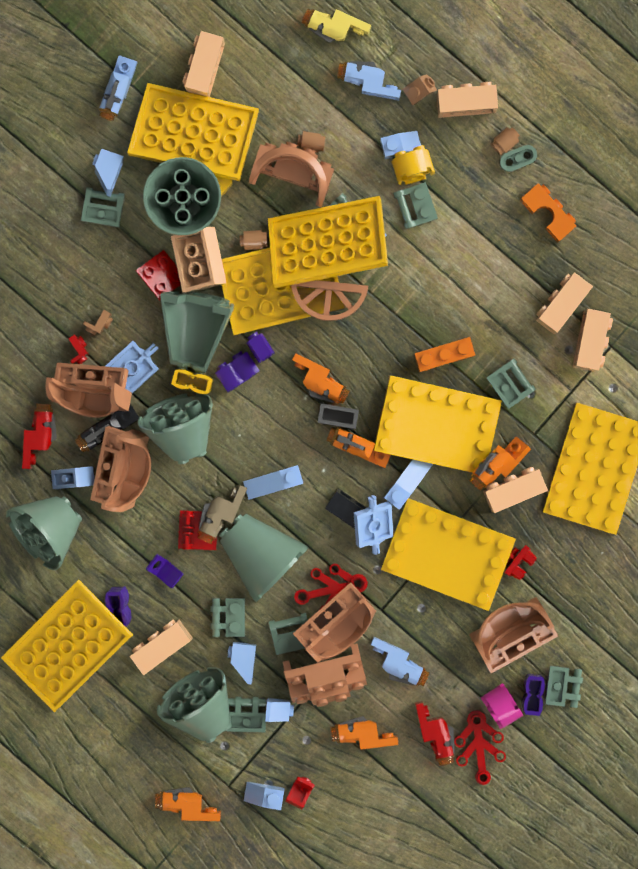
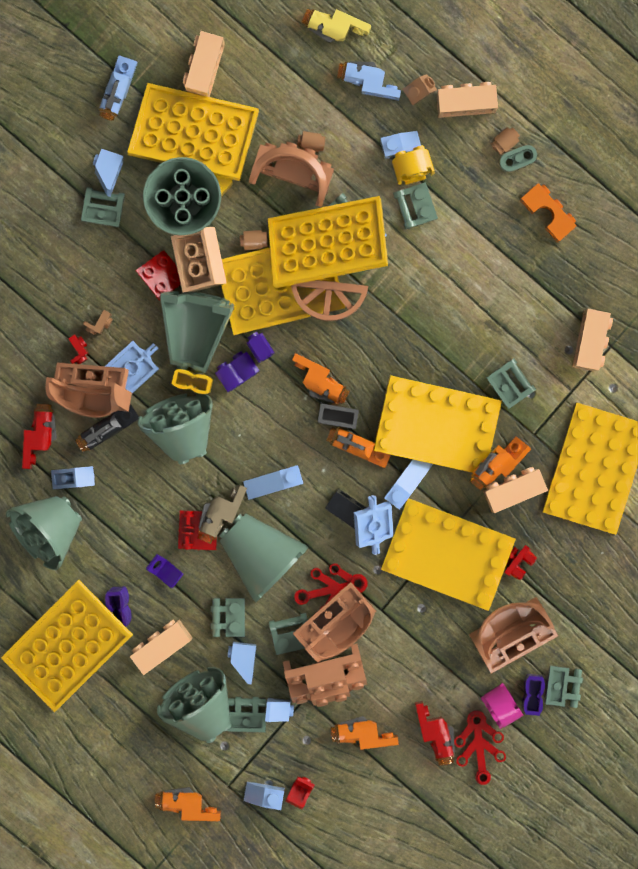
nougat piece [90,426,151,512] -> none
light blue plate [370,637,430,687] -> none
orange arch [414,337,475,373] -> none
light nougat brick [536,272,593,334] -> none

